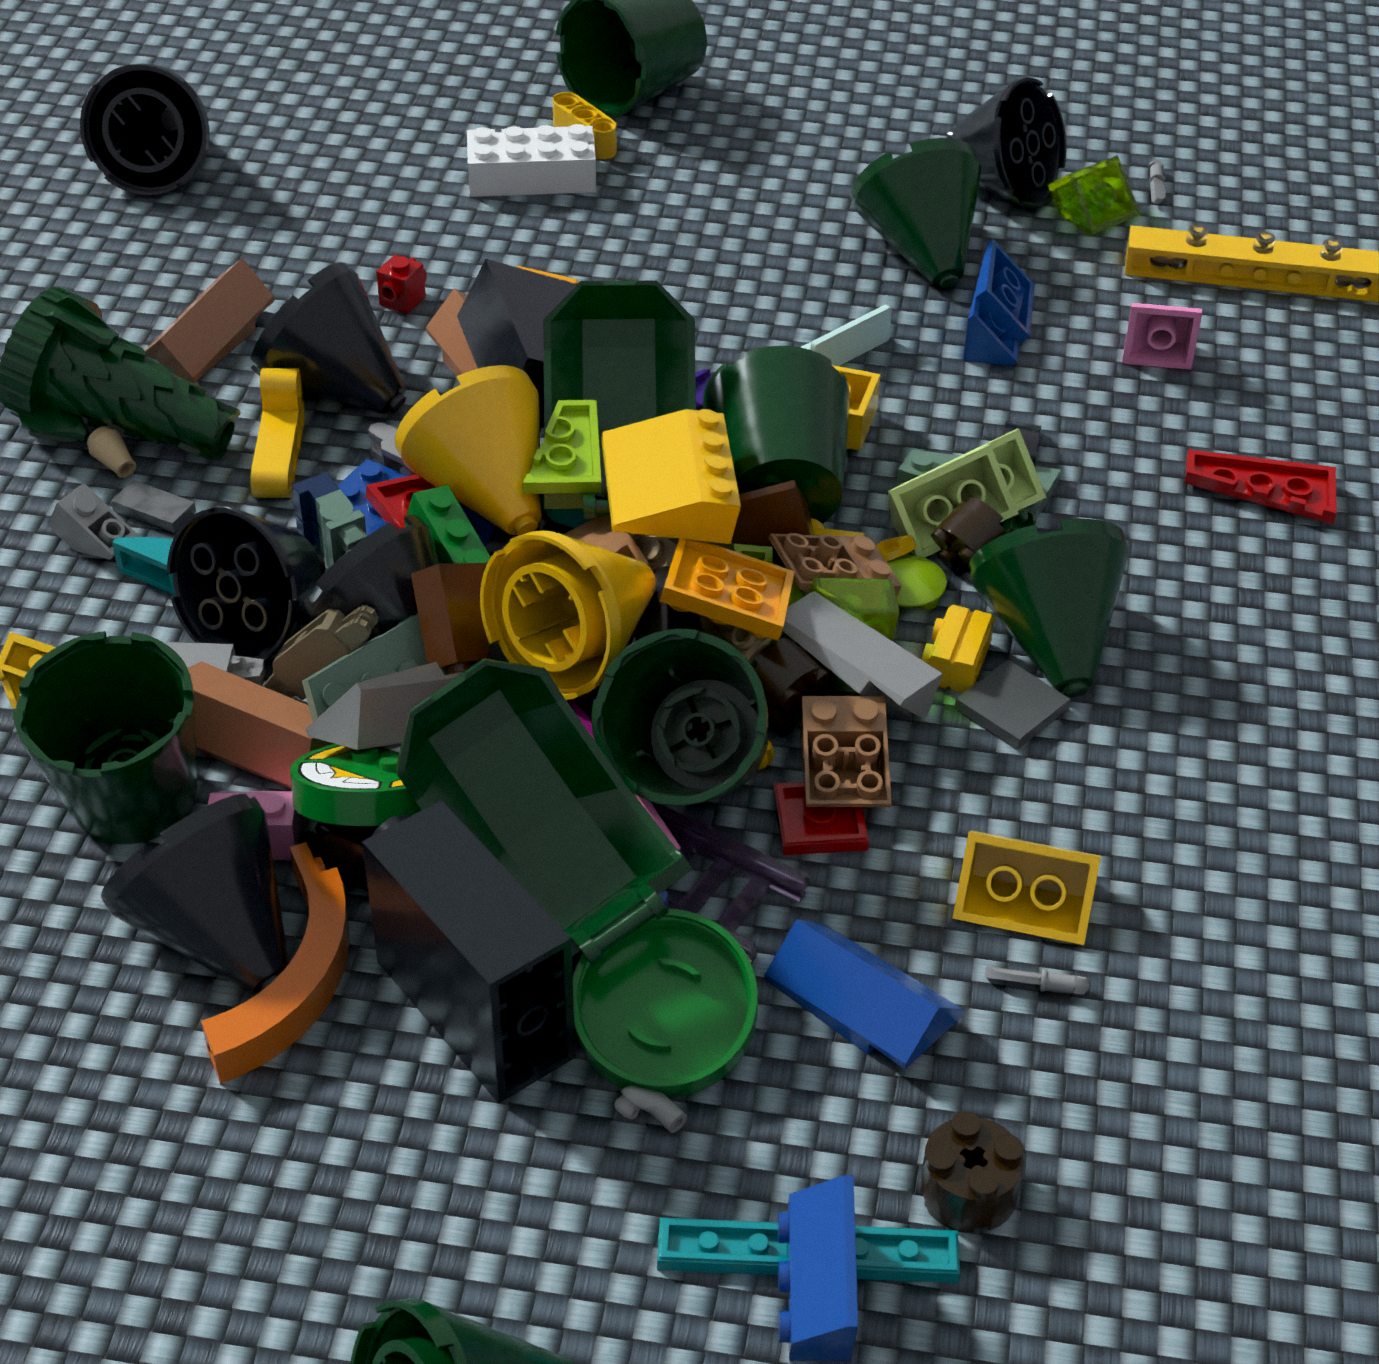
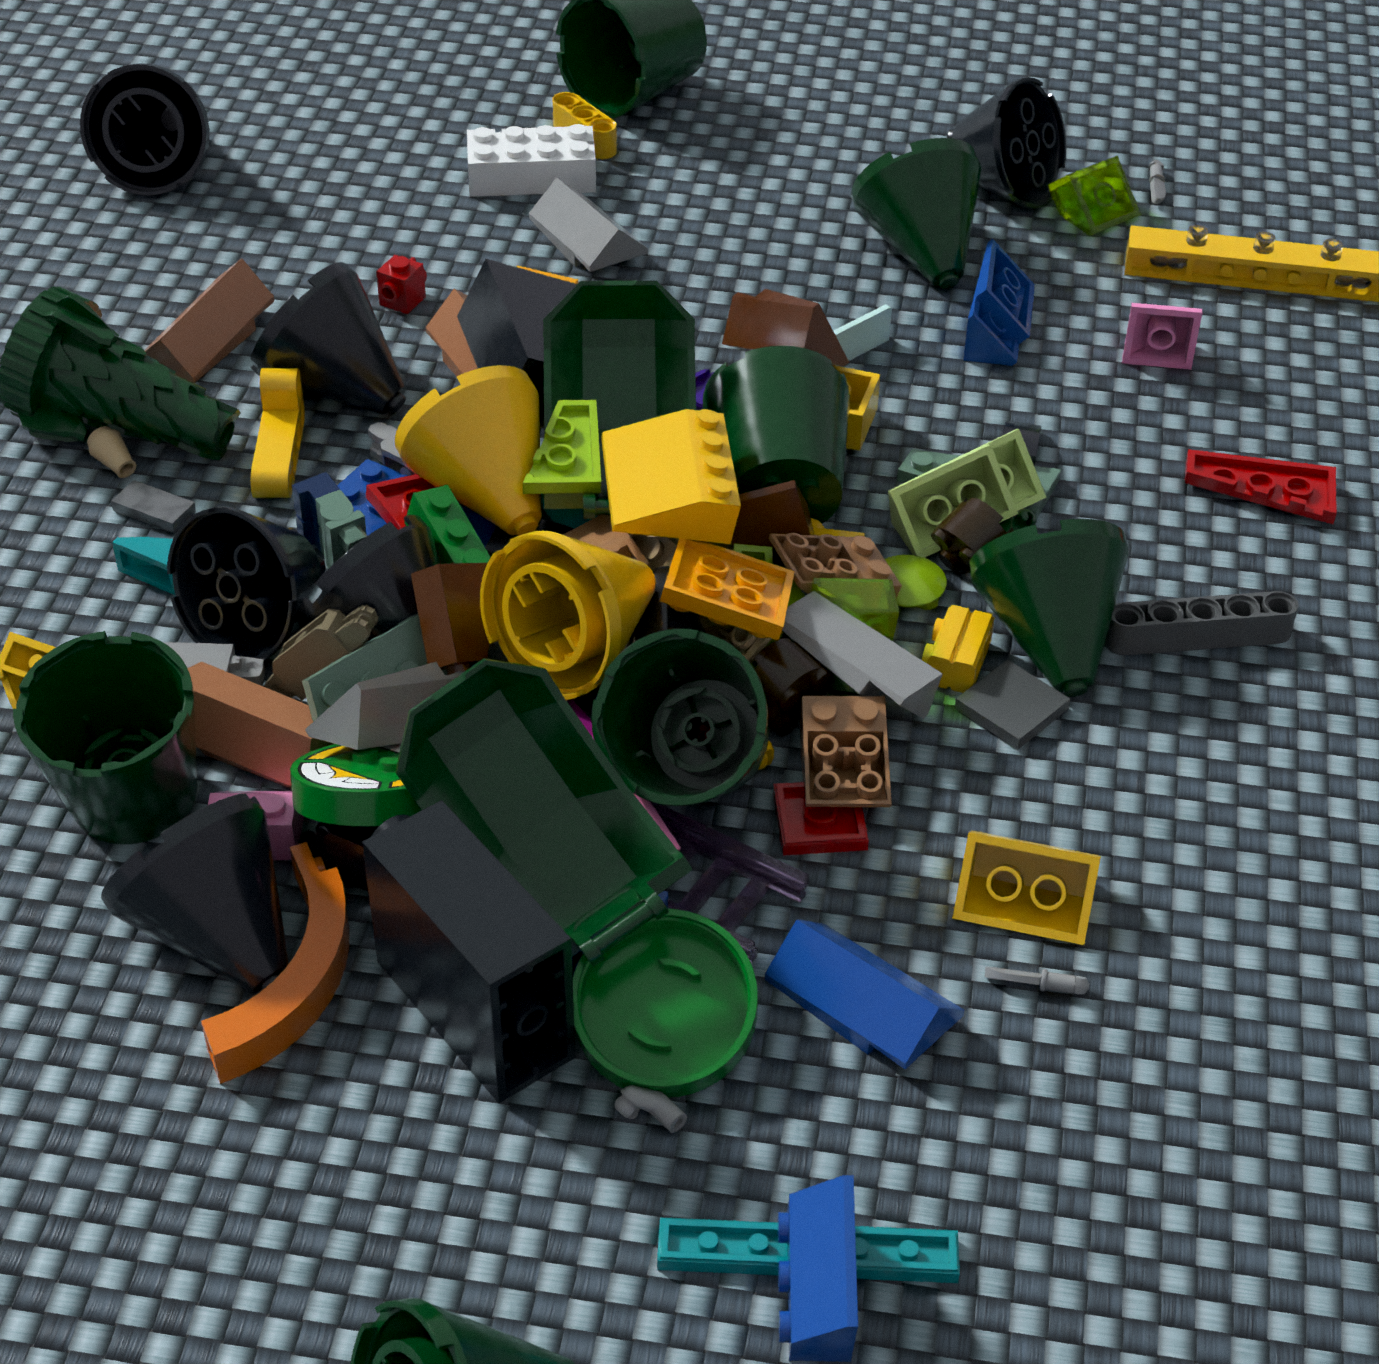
light grey slope [48,483,139,560] -> none
yellow tile [875,535,917,562] -> none
dark brown brick [921,1111,1024,1233] -> none
none -> light grey slope [529,177,648,272]
none -> reddish brown slope [722,289,850,367]
none -> dark grey beam [1104,591,1299,655]

